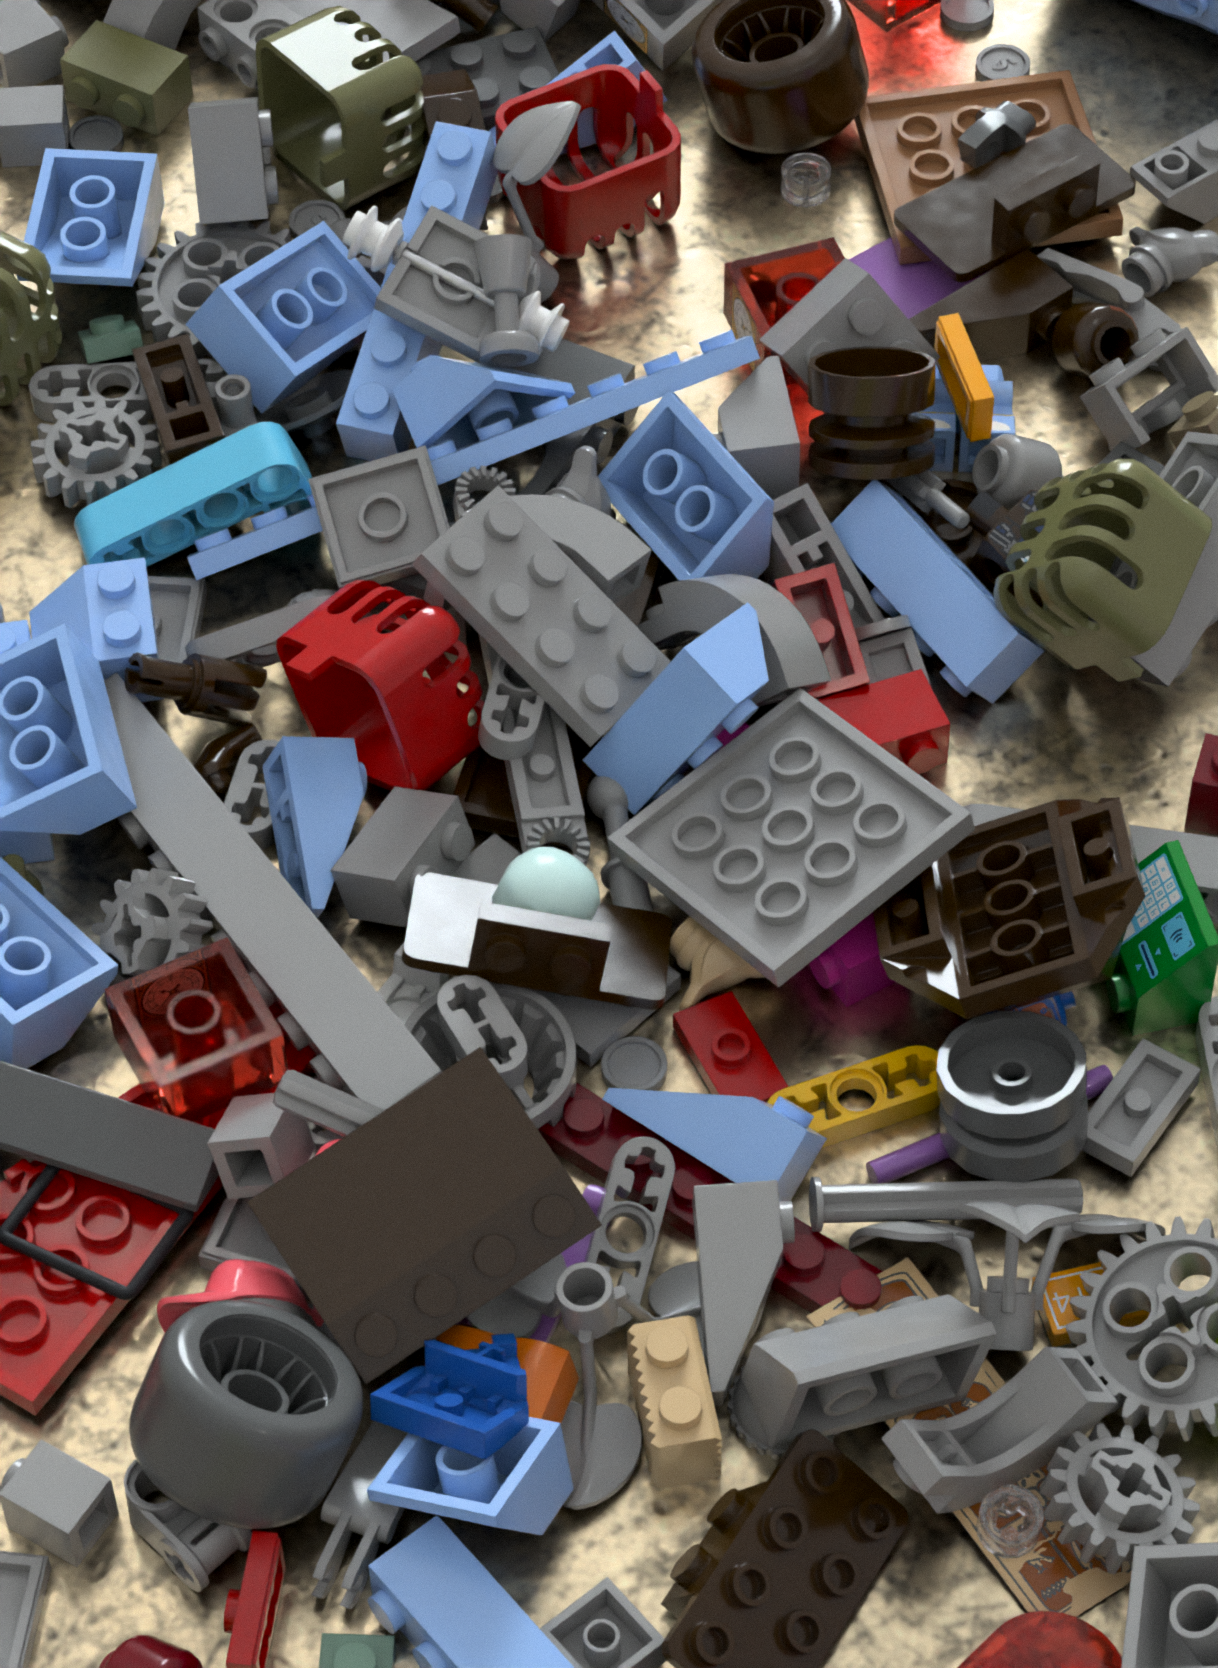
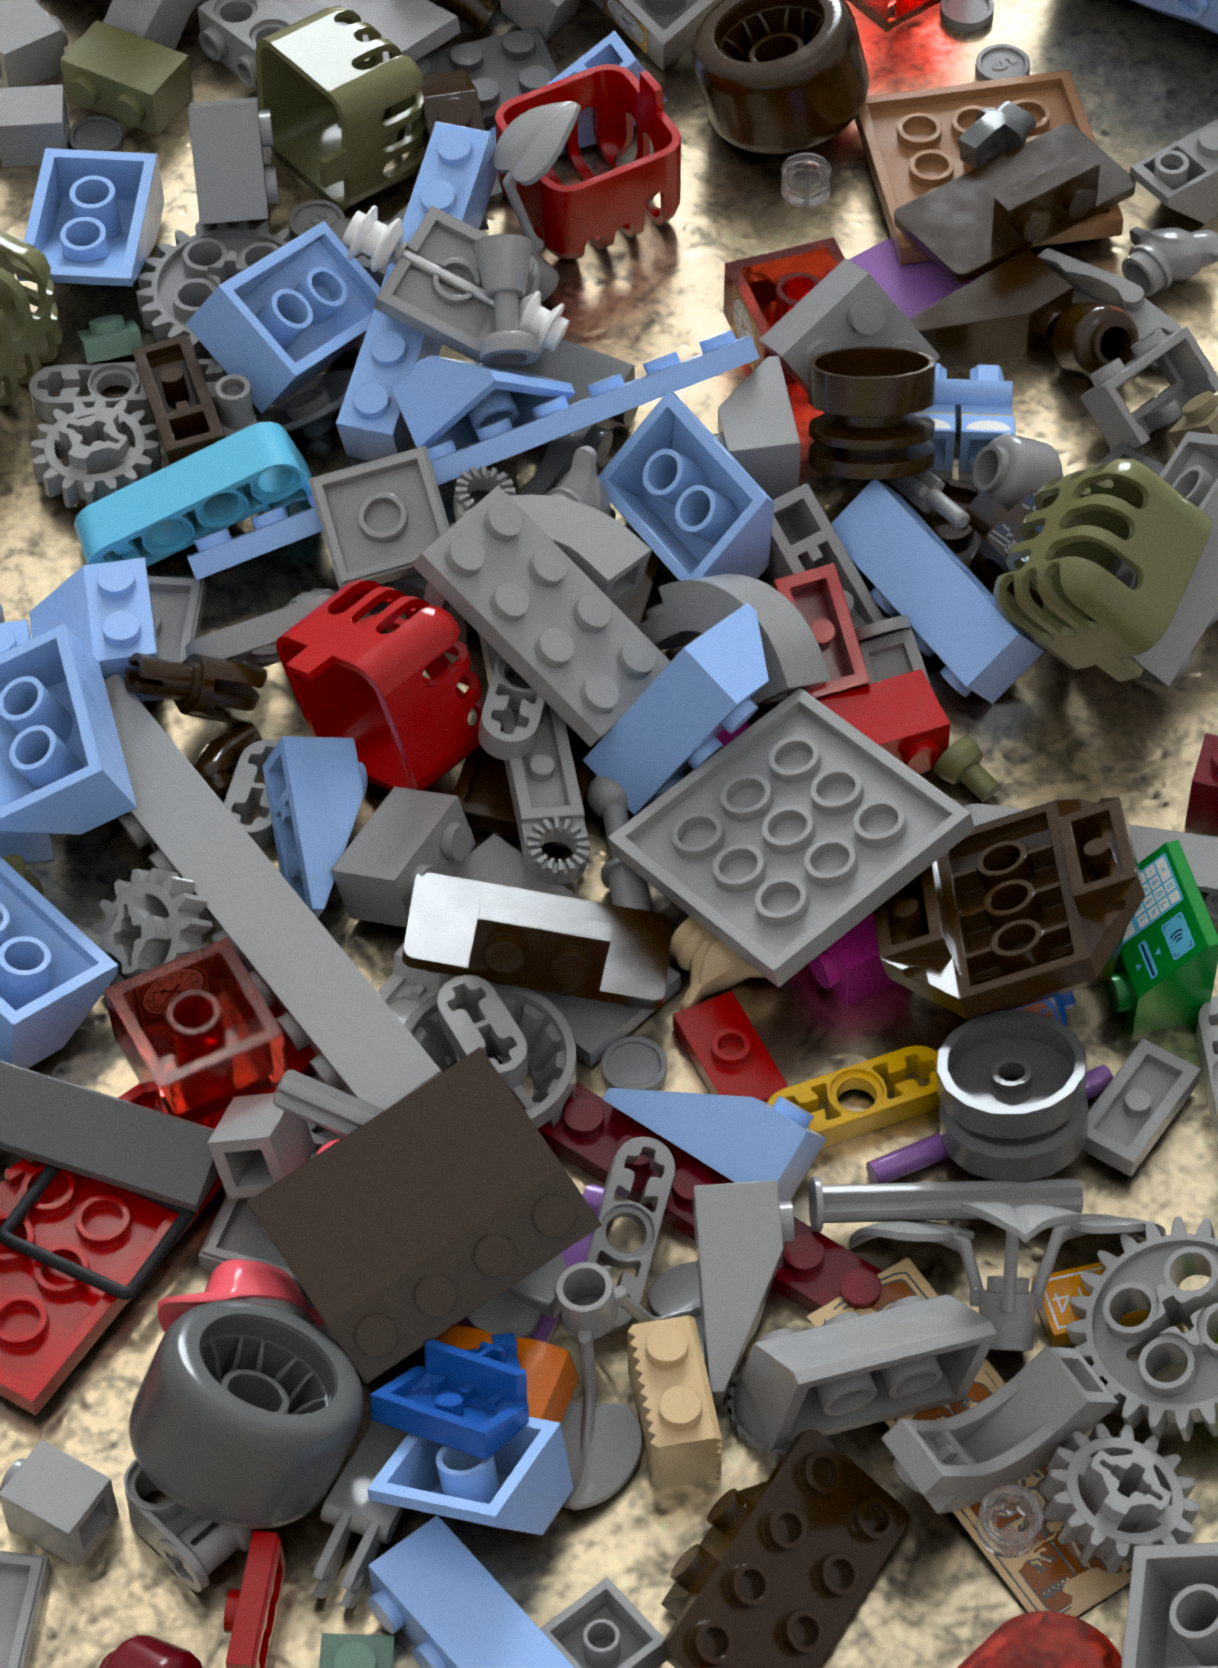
light aqua hair [492,847,600,920] -> none
light orange tile [934,313,994,442] -> none
none -> olive piece [933,735,1000,803]

